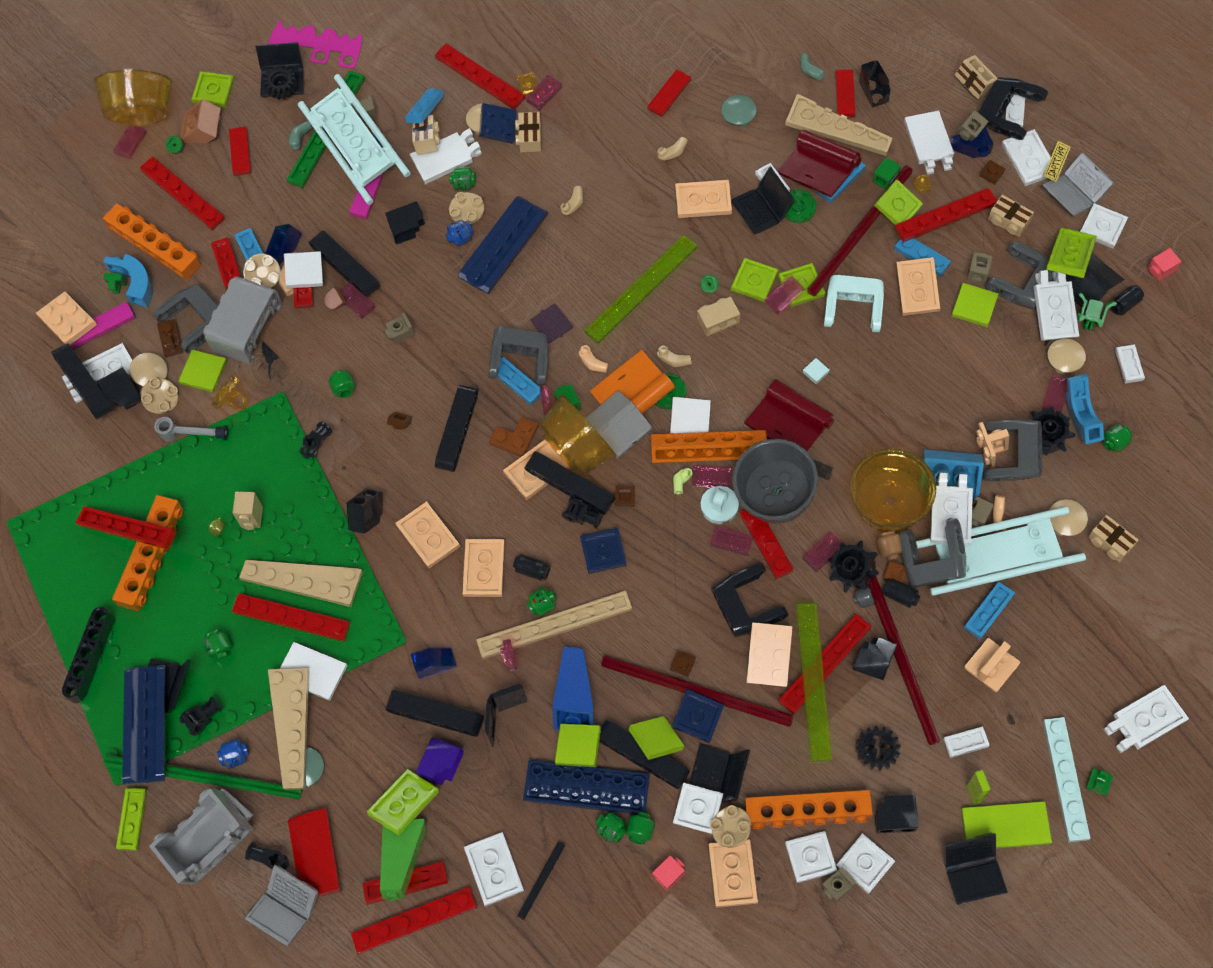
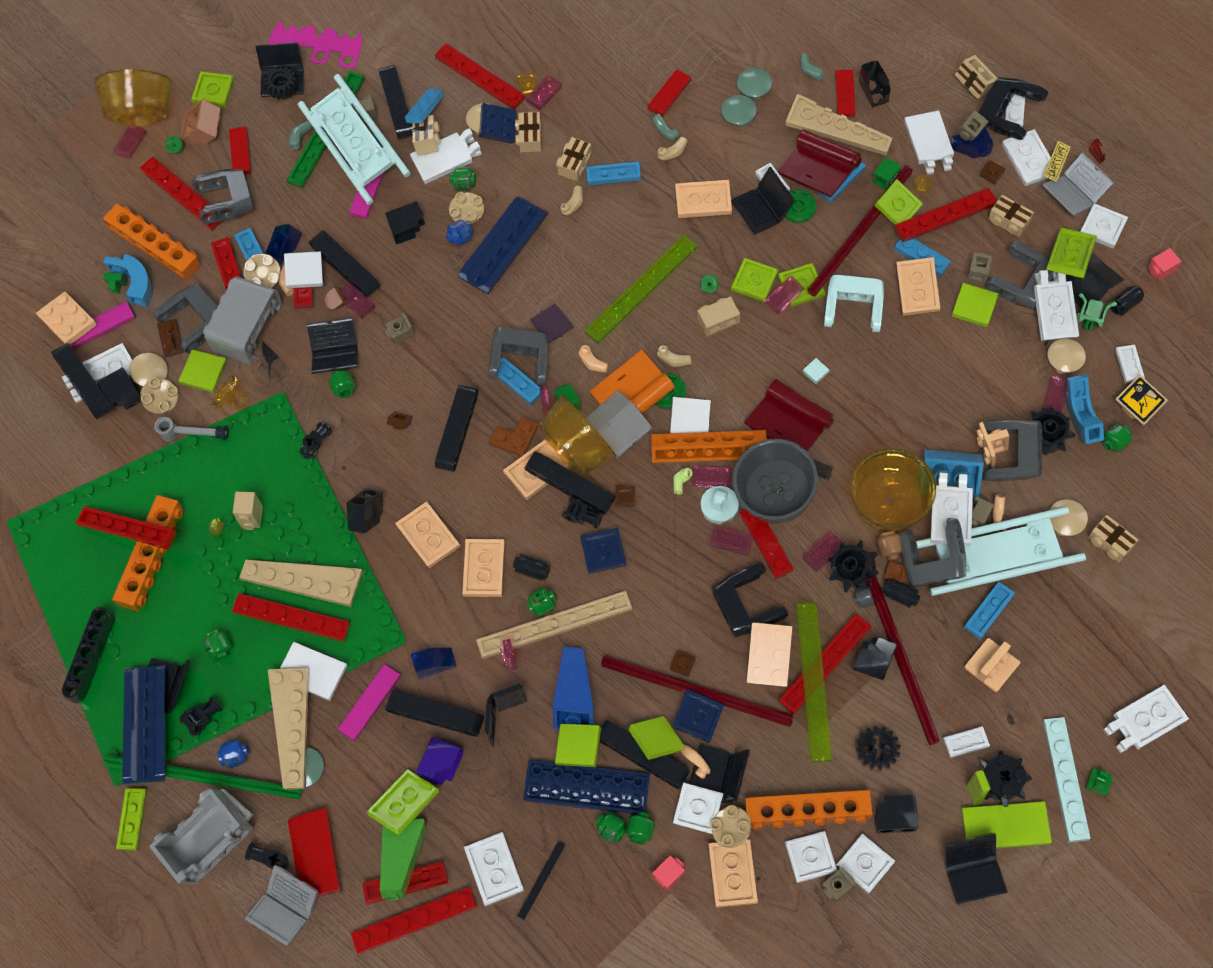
none -> dark grey connector [191,169,253,224]
none -> black piece [307,317,358,374]
none -> dark pink tile [337,664,401,742]
none -> black beam [378,65,413,140]
none -> tan brick [556,137,592,181]
none -> dark azure plate [586,162,641,186]
none -> sand green arm [651,113,679,141]
none -> light nougat arm [680,745,710,779]
none -> sand green dish [737,68,772,100]
none -> black brick [980,751,1032,807]
none -> clear red tile [1089,138,1105,164]
none -> piece [1115,374,1168,426]

